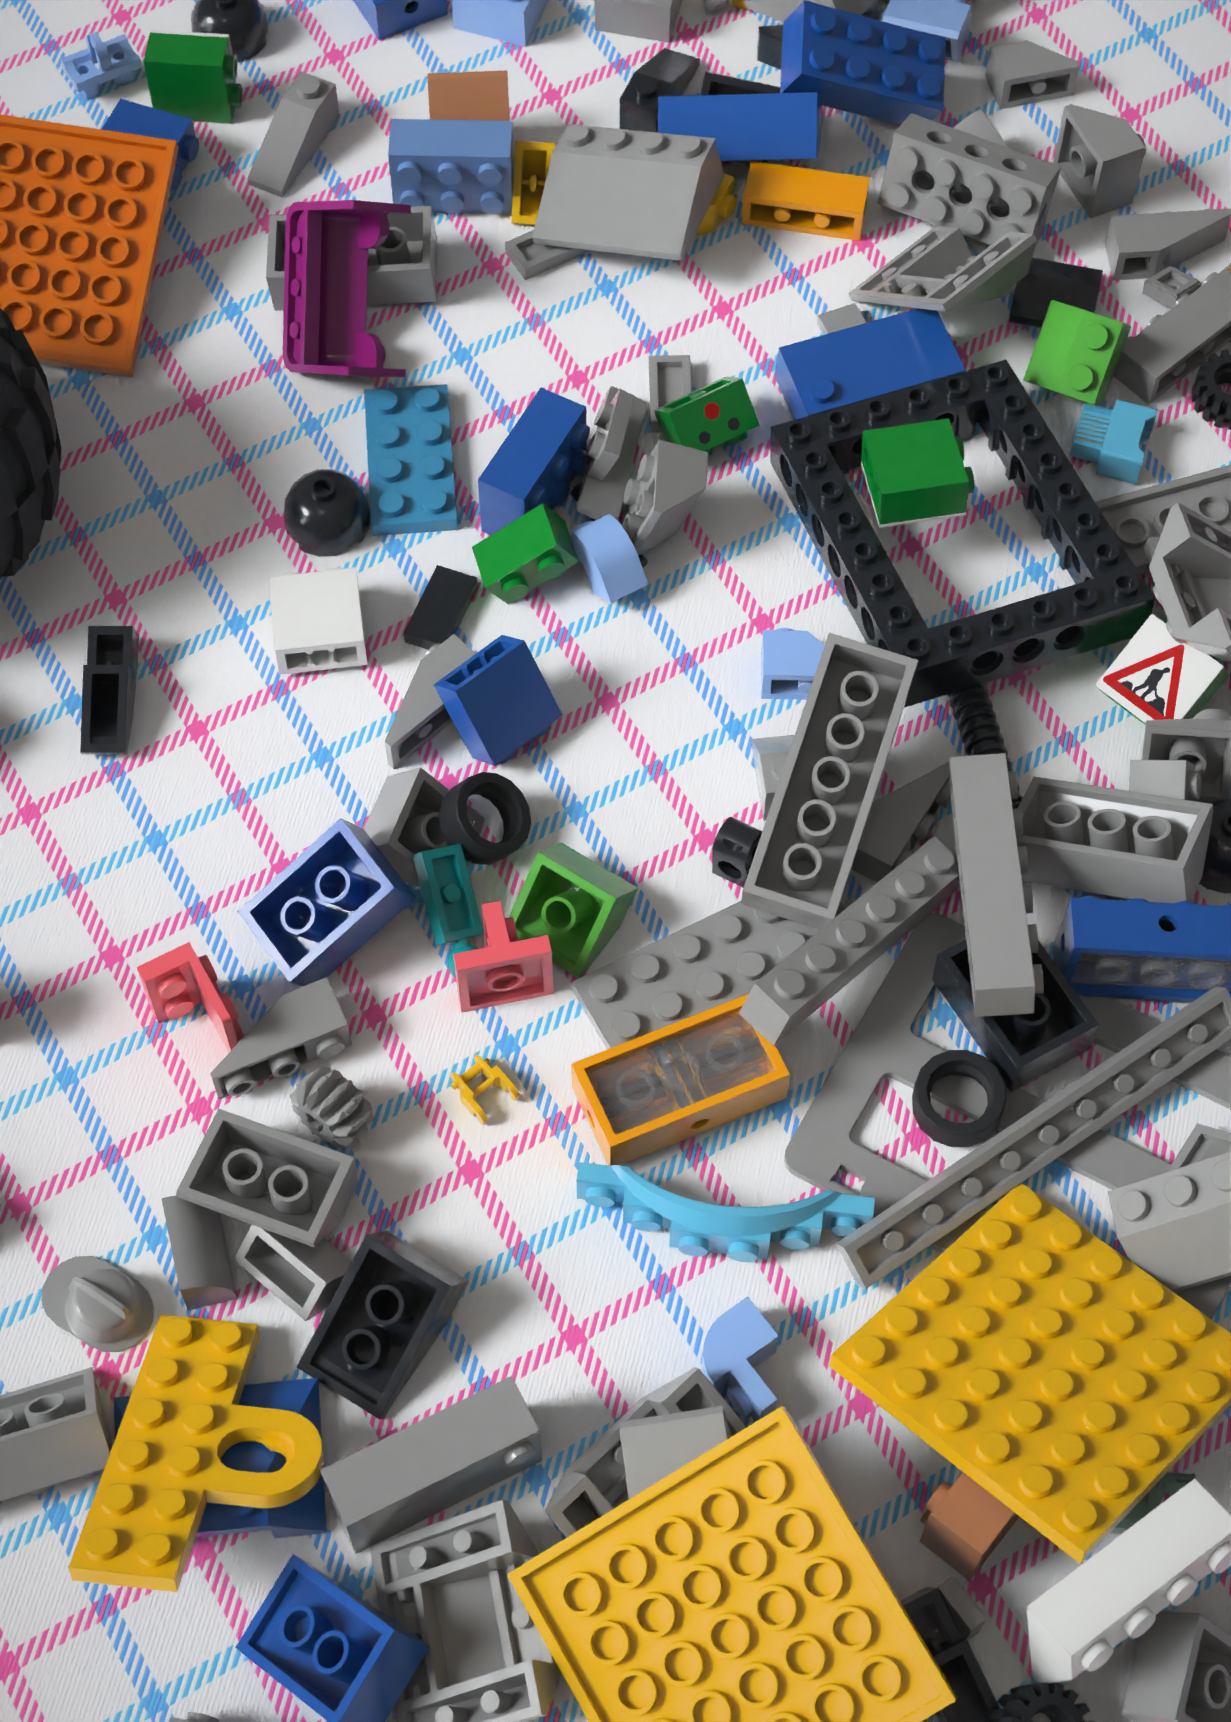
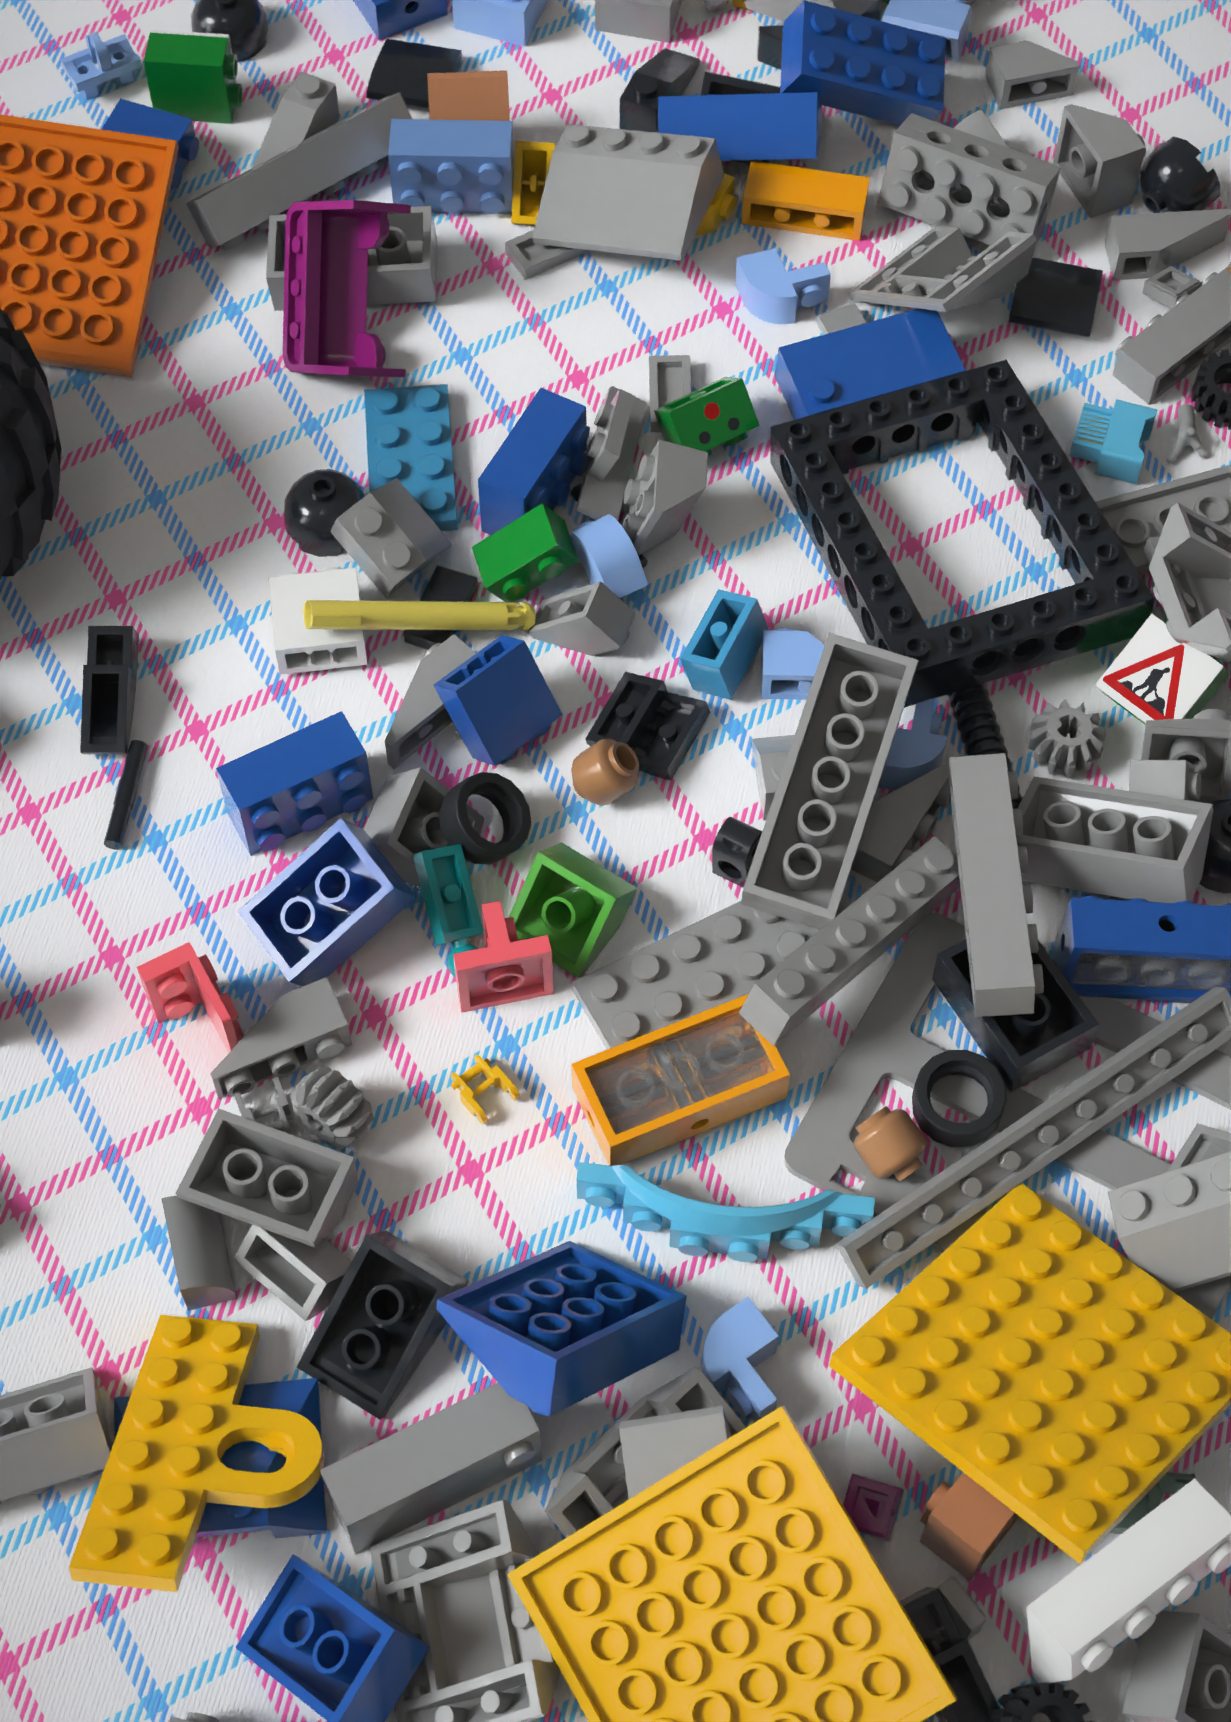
light grey piece [41,1256,154,1352] -> none
green piece [861,418,975,528] -> none
bright green slope [1023,300,1131,407] -> none
none -> black piece [104,740,148,850]
none -> light grey brick [186,93,412,250]
none -> blue brick [216,711,373,856]
none -> light grey piece [234,1076,294,1134]
none -> light yellow piece [303,600,536,631]
none -> light grey slope [330,478,452,598]
none -> black slope [366,38,462,108]
none -> blue slope [436,1241,687,1417]
none -> light grey slope [528,581,636,656]
none -> medium nougat head [571,738,639,806]
none -> black slope [585,672,710,781]
none -> dark azure brick [680,589,769,700]
none -> light blue brick [735,248,831,324]
none -> magenta tile [843,1473,904,1542]
none -> medium nougat head [854,1106,927,1182]
none -> light blue brick [878,698,948,790]
none -> light grey gear [1027,699,1106,778]
none -> black cylinder [1140,136,1220,213]
none -> light grey bar [1166,404,1208,464]

